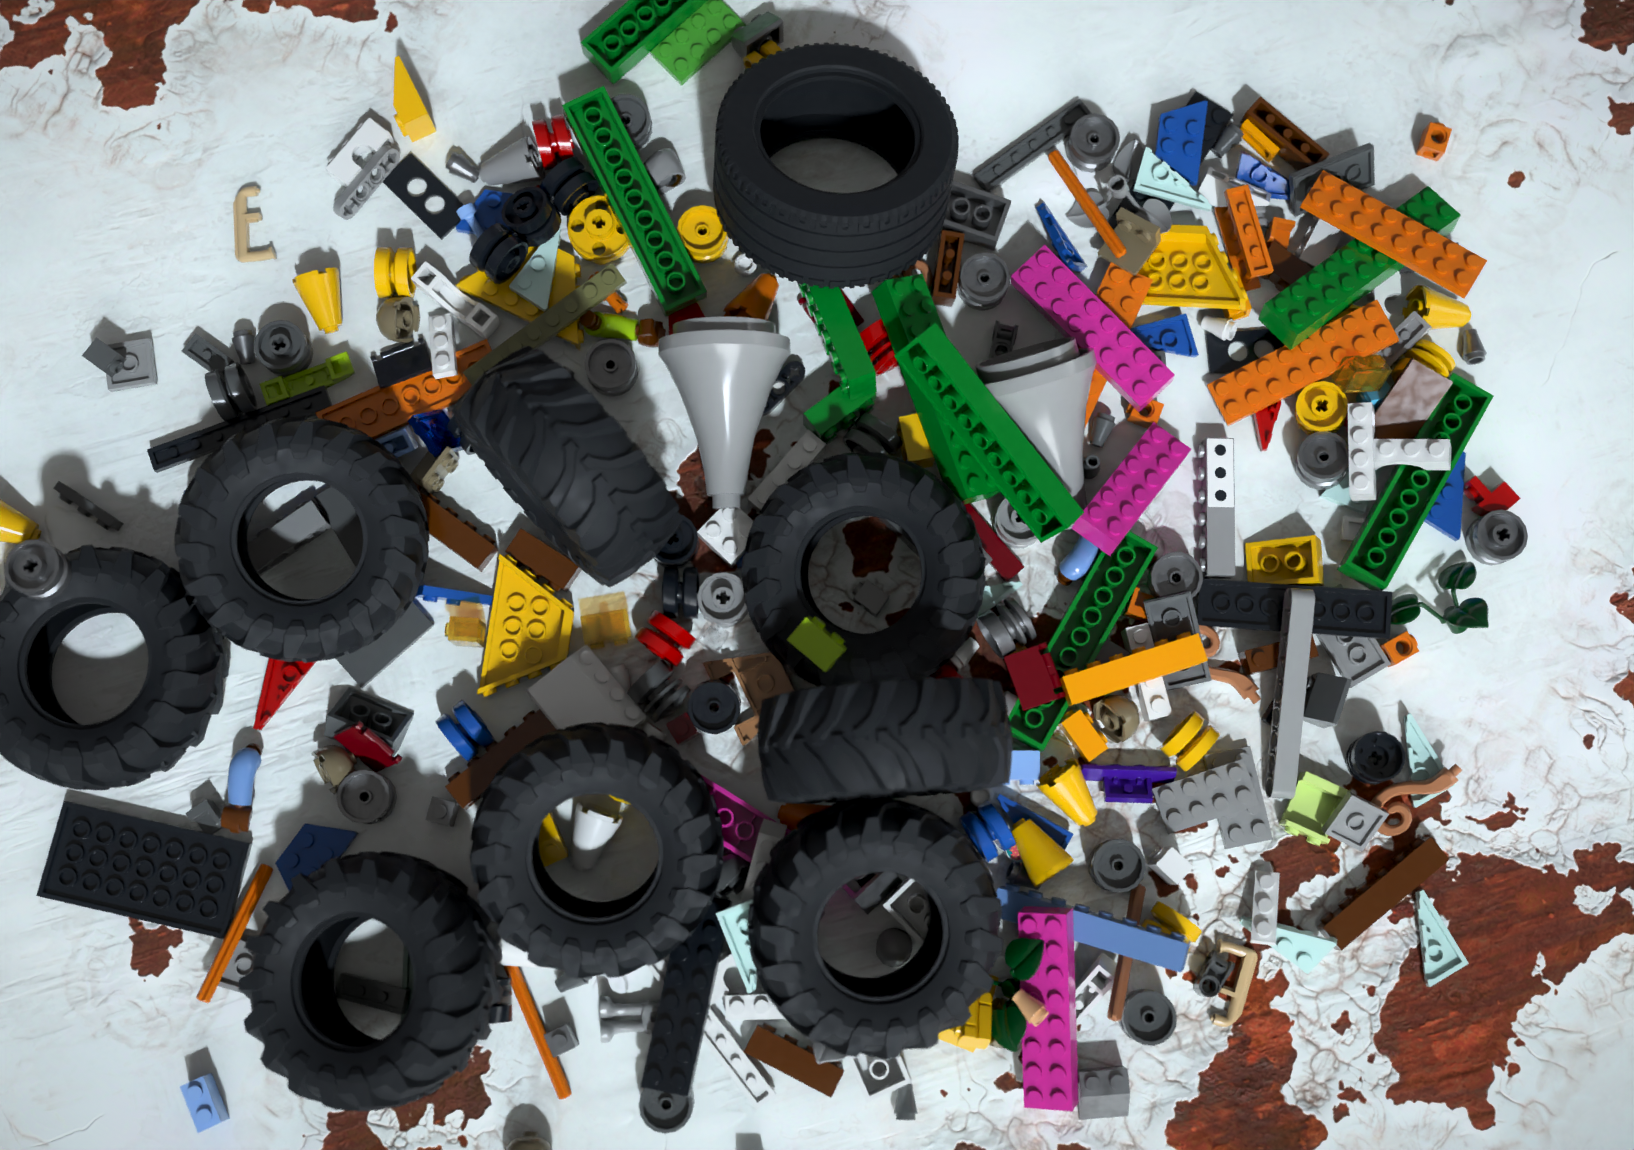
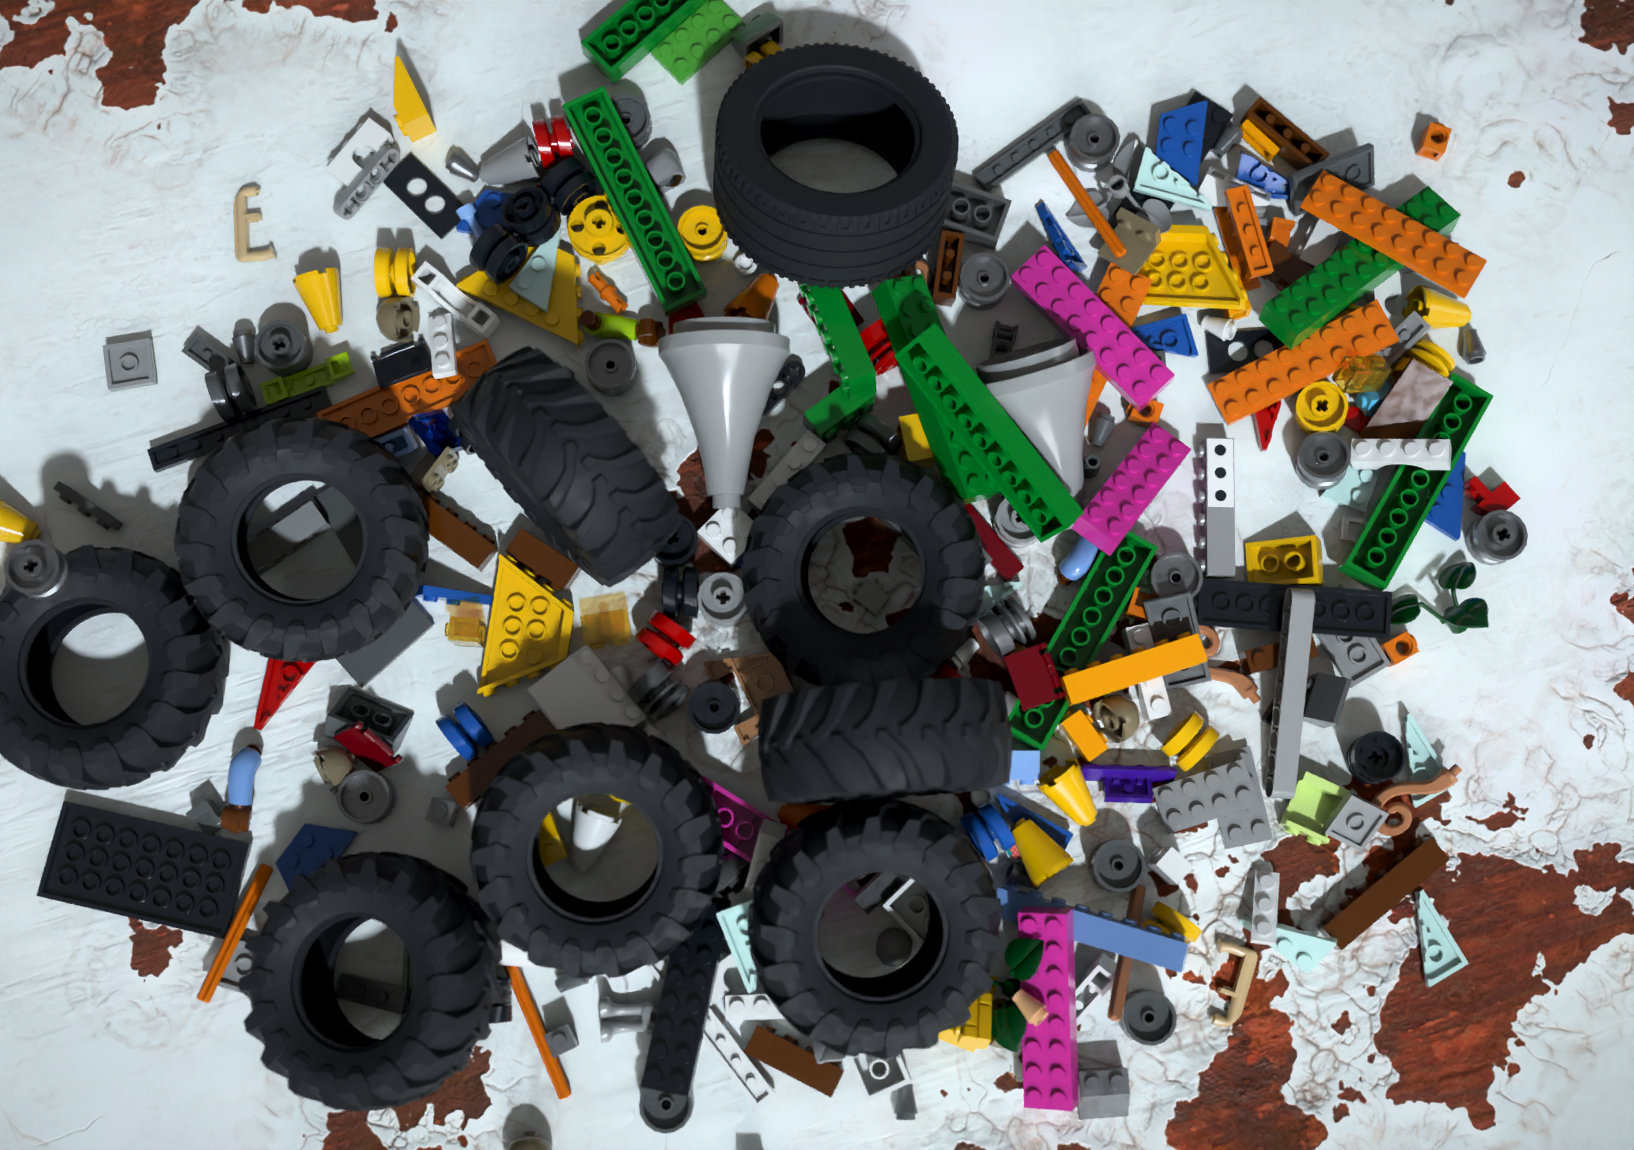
dark grey brick [82,337,126,377] -> none
light blue brick [180,1073,230,1133] -> none
olive plate [463,263,627,385] -> none
dark red brick [666,712,702,745] -> none
lime brick [787,616,847,672] -> none
dark grey piece [1193,949,1235,997] -> none
white arch [1348,402,1377,501] -> none

